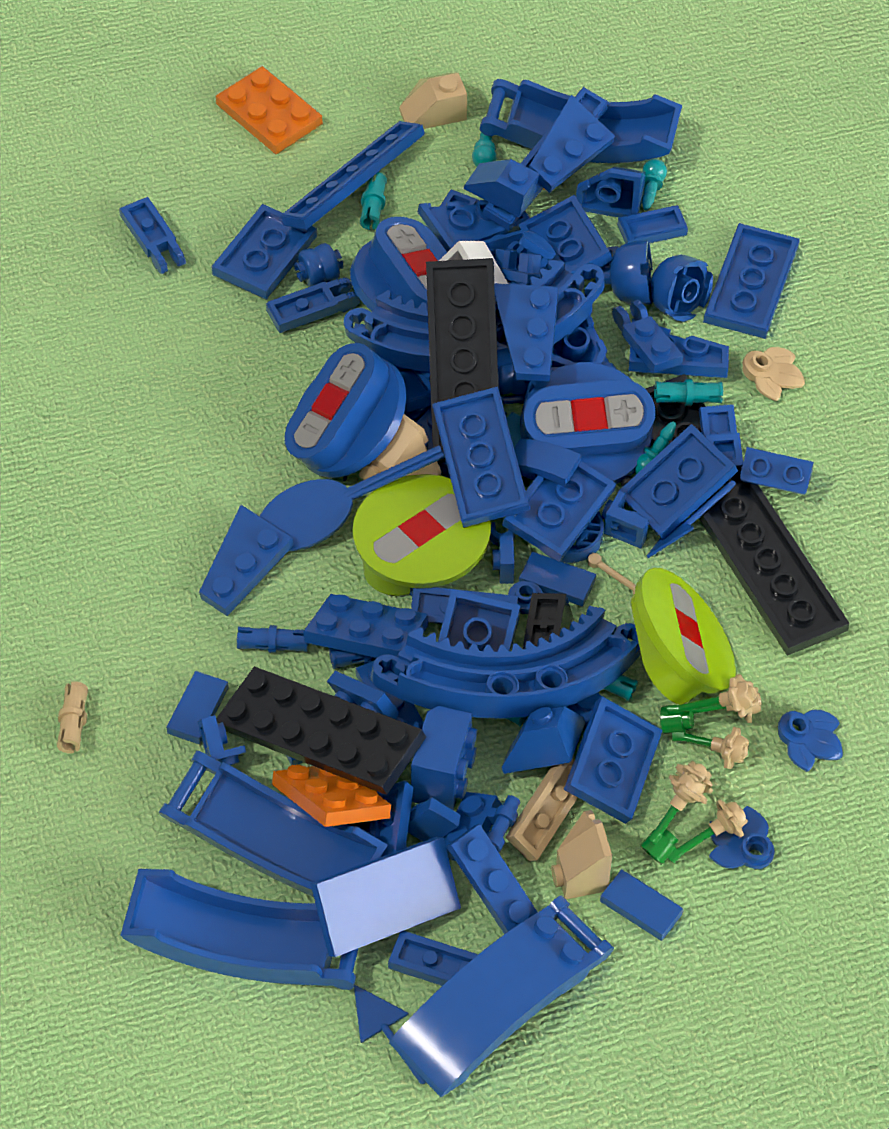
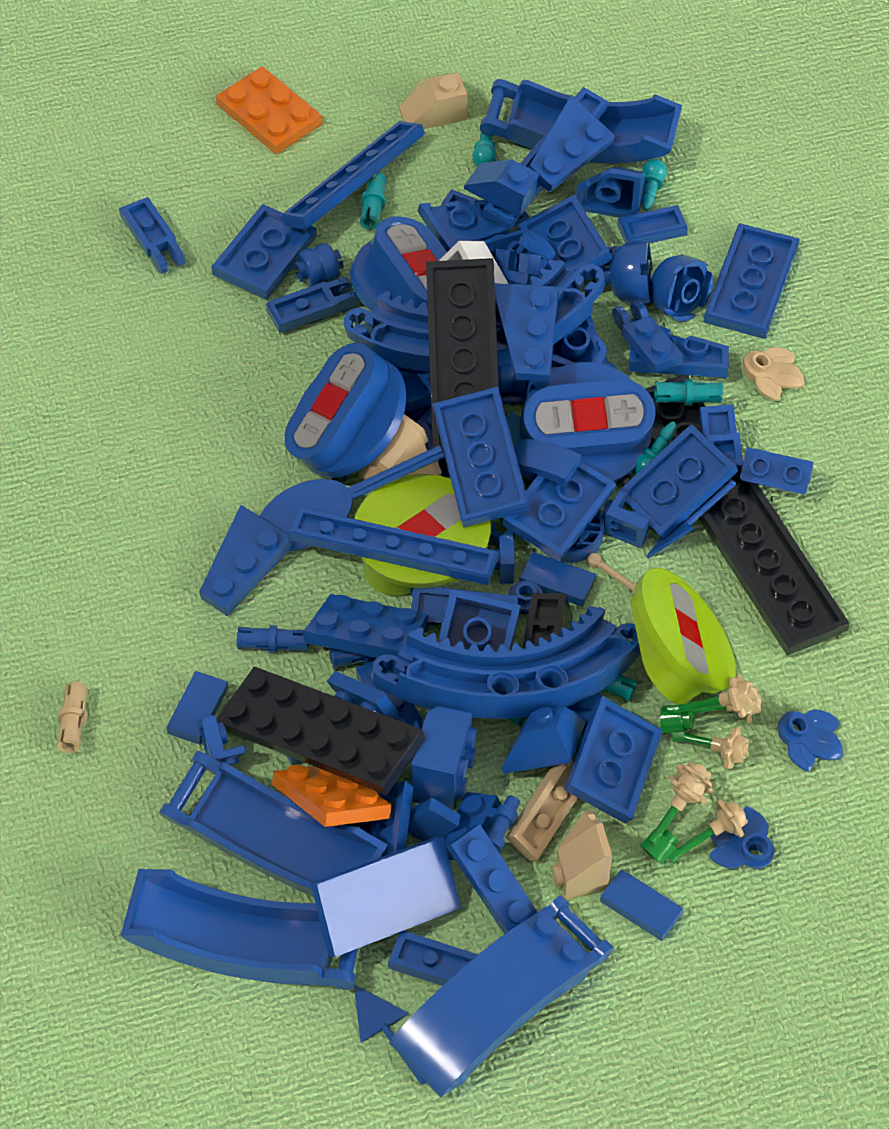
none -> blue tile [288,507,498,585]

